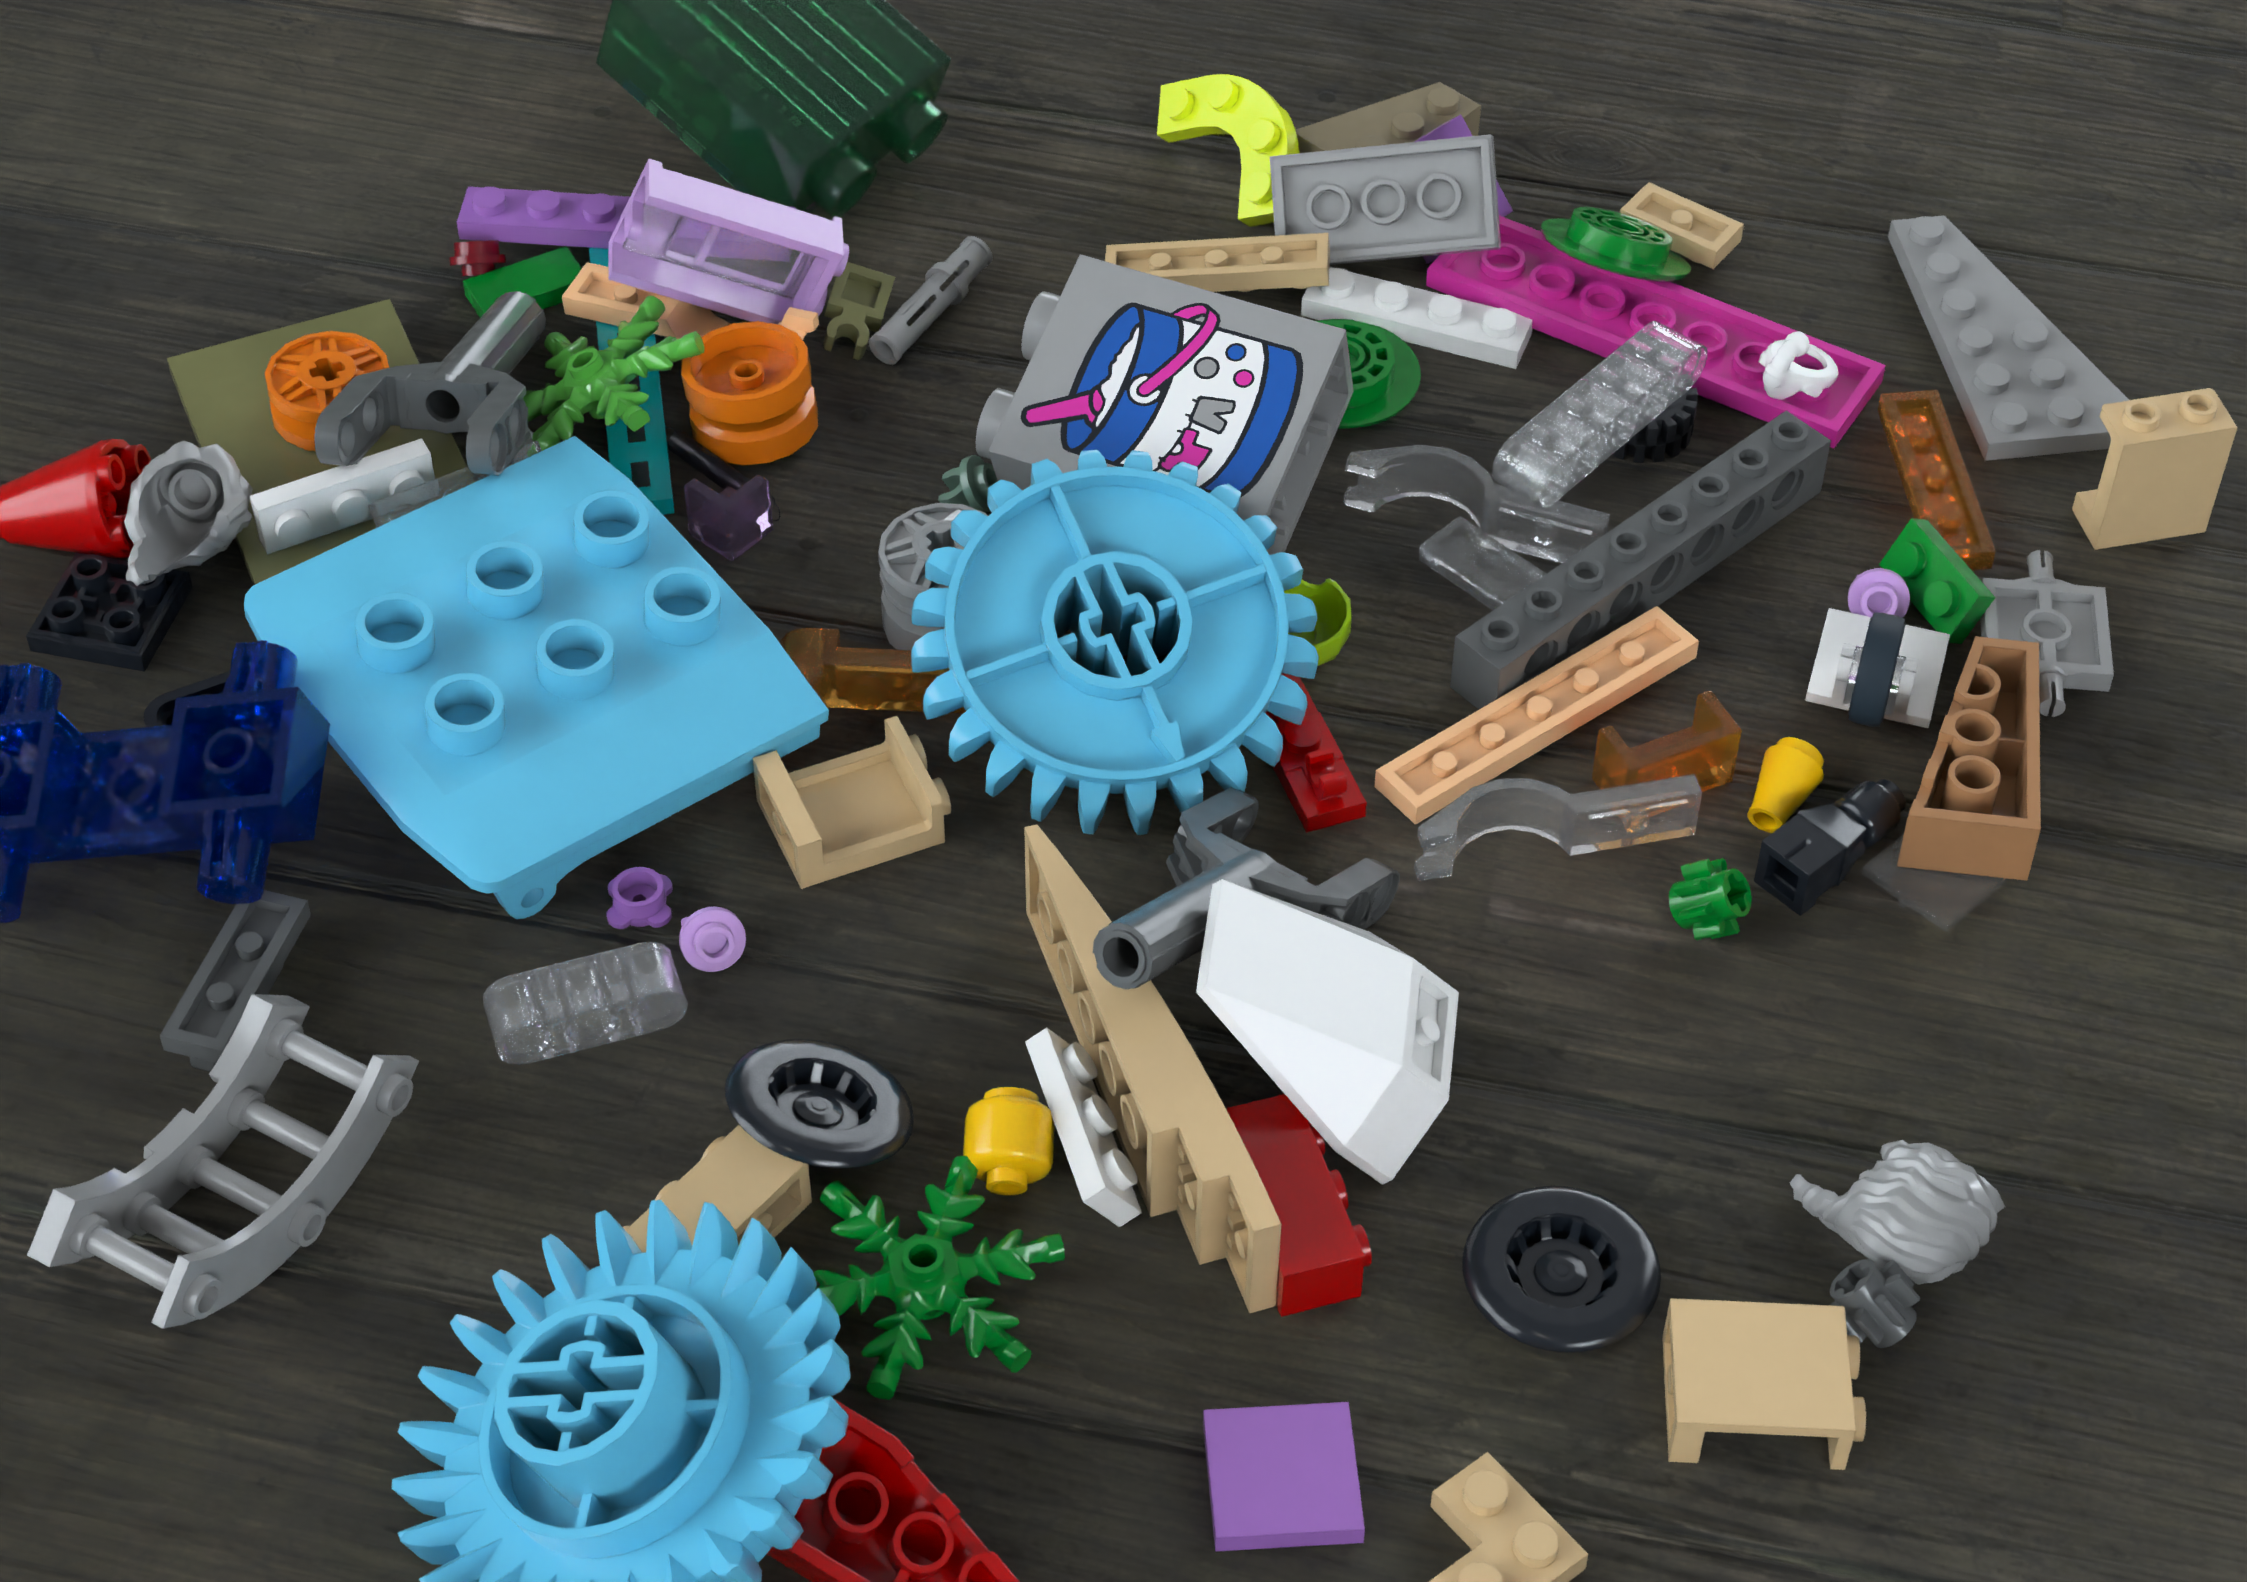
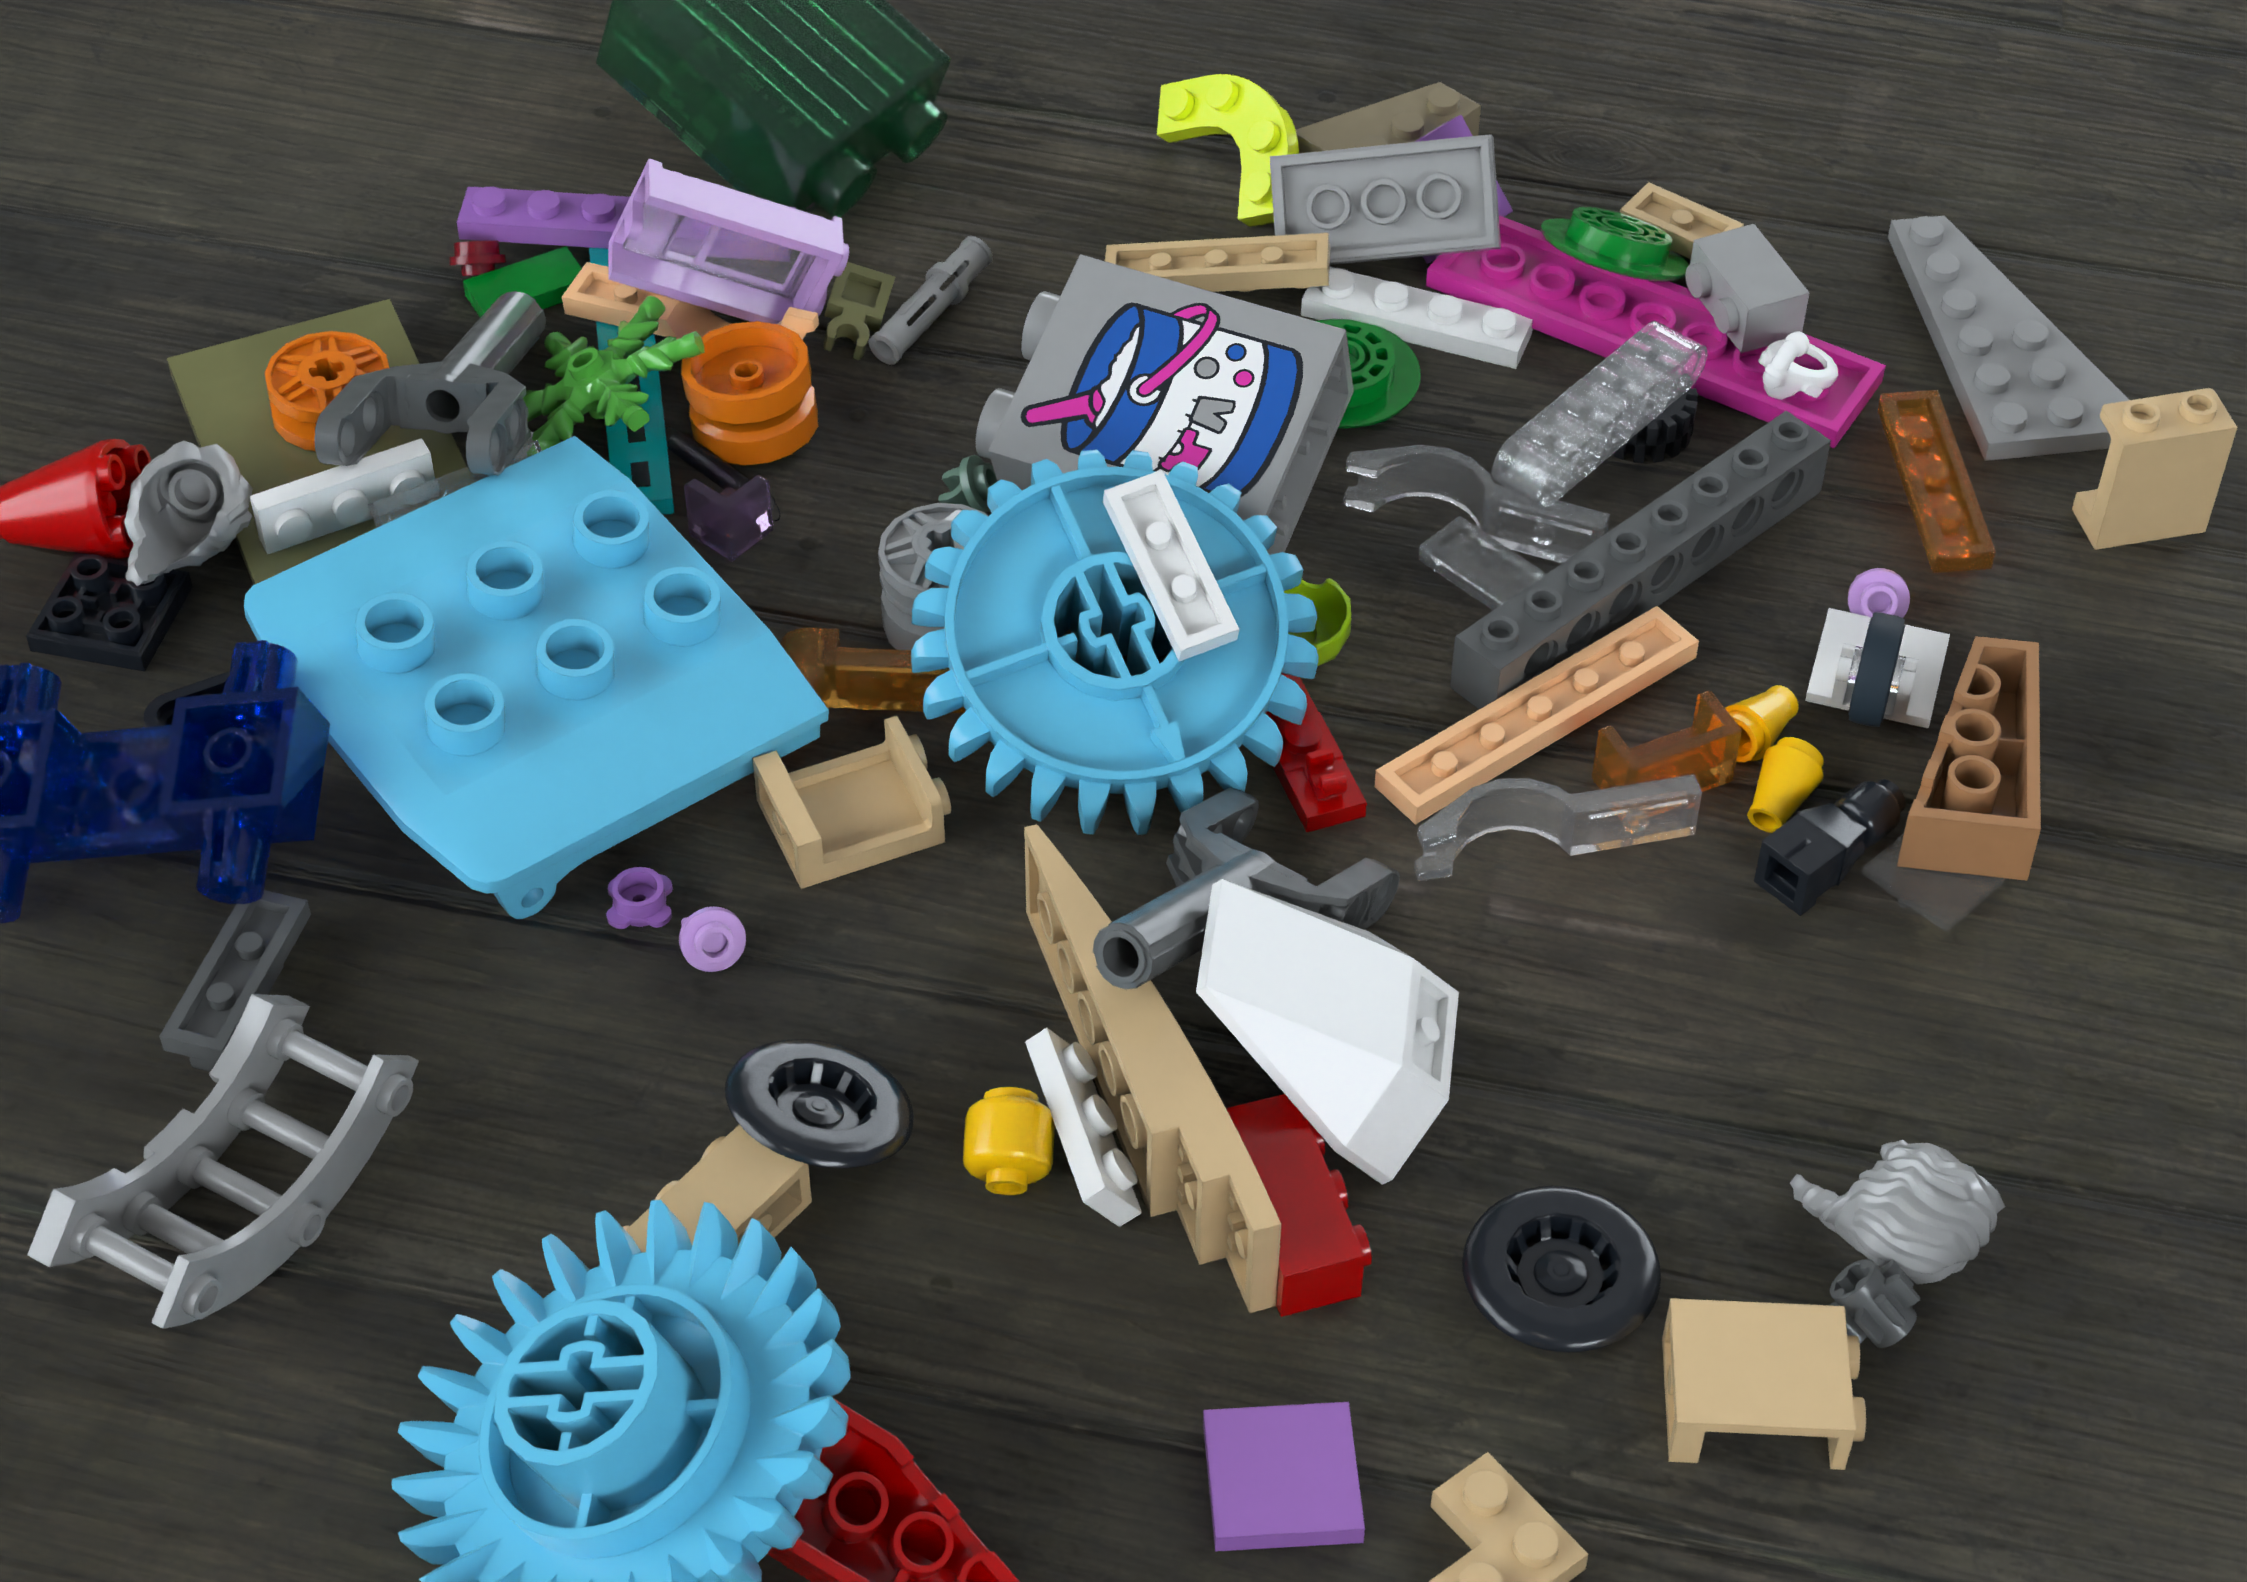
clear beam [483,942,688,1065] -> none
green piece [813,1156,1065,1400] -> none
green gear [1669,858,1752,940] -> none
green plate [1879,518,1996,644] -> none
light grey plate [1980,550,2114,717] -> none
none -> white plate [1103,470,1239,662]
none -> light grey brick [1686,224,1809,353]
none -> yellow cone [1714,685,1798,762]

